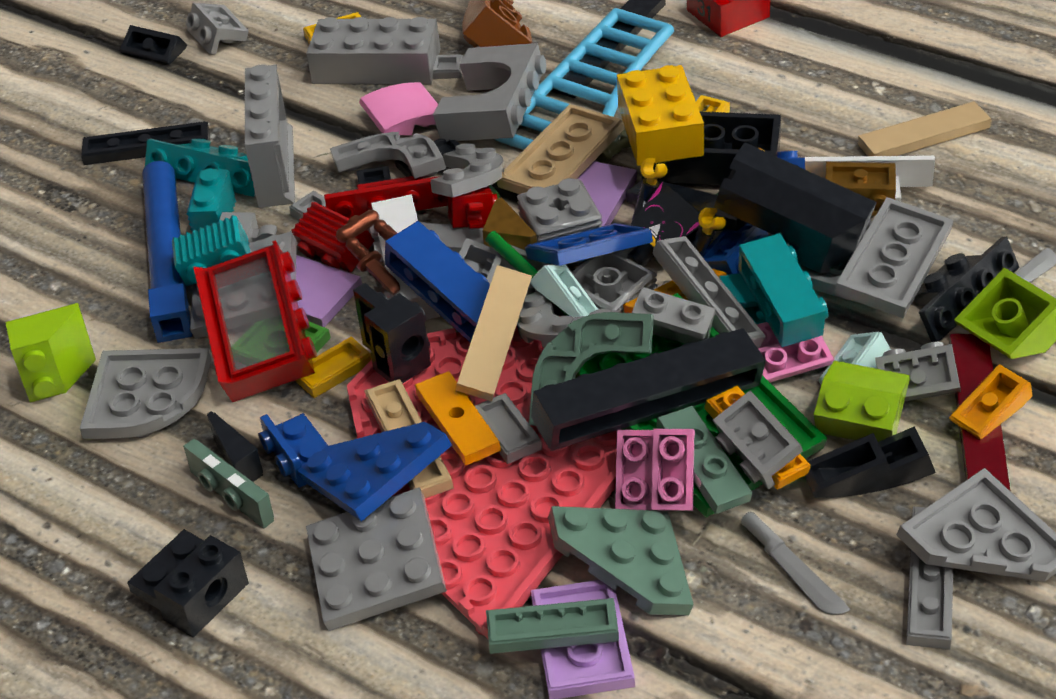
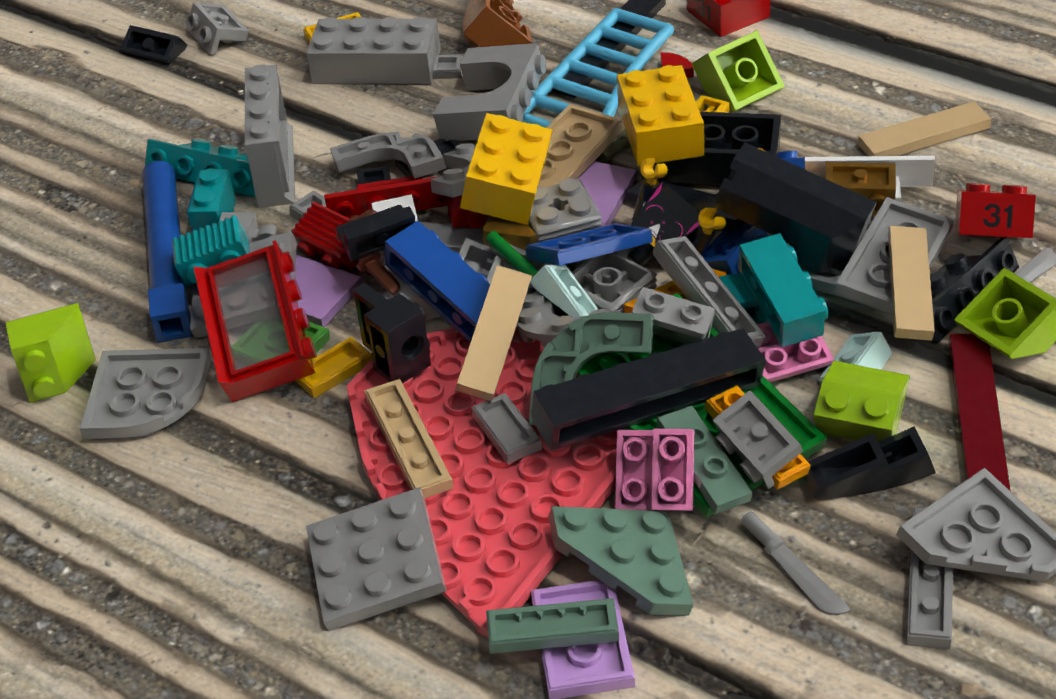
black tile [81,121,210,165] -> none
black brick [127,529,249,638] -> none
sand green plate [183,439,274,529] -> none
black slope [207,411,263,482] -> none
blue bracket [258,413,328,488] -> none
blue plate [297,422,452,521] -> none
bright pink slope [359,82,438,135] -> none
light orange tile [415,371,501,466] -> none
light grey bracket [875,342,961,402] -> none
light orange slope [949,364,1032,440] -> none
none -> black panel [336,205,416,262]
none -> yellow brick [460,113,553,225]
none -> red tile [660,52,694,78]
none -> lime slope [691,30,785,112]
none -> tan tile [888,225,935,341]
none -> red brick [955,183,1036,238]

